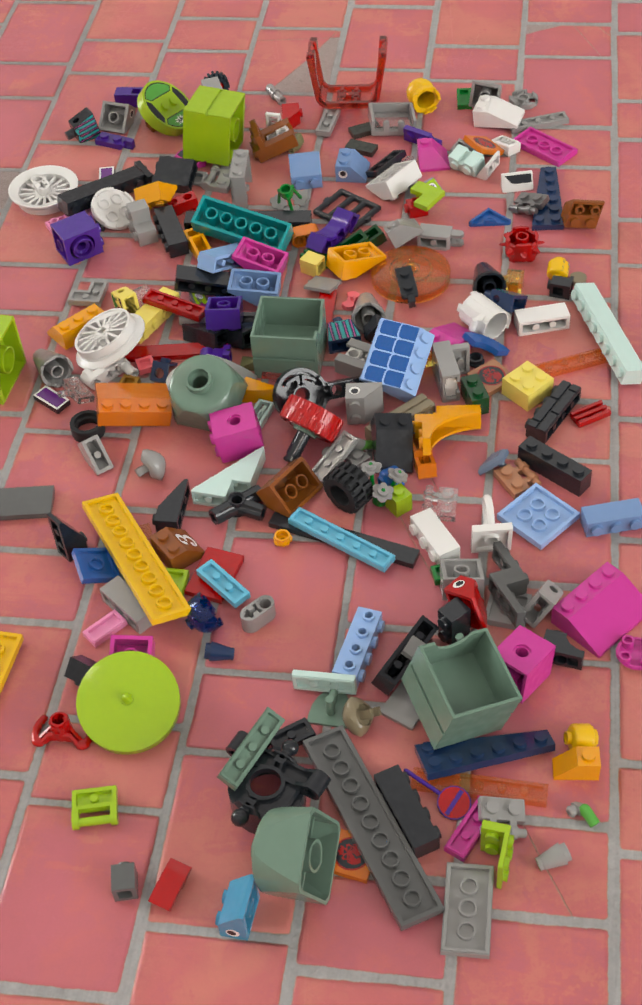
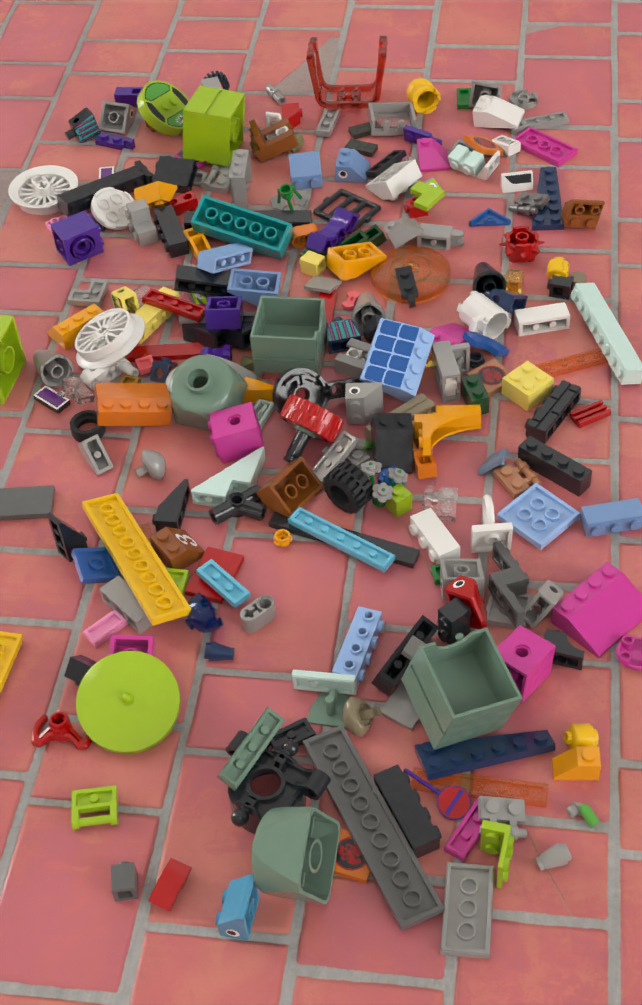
dark pink slope [231,236,289,276] -> none

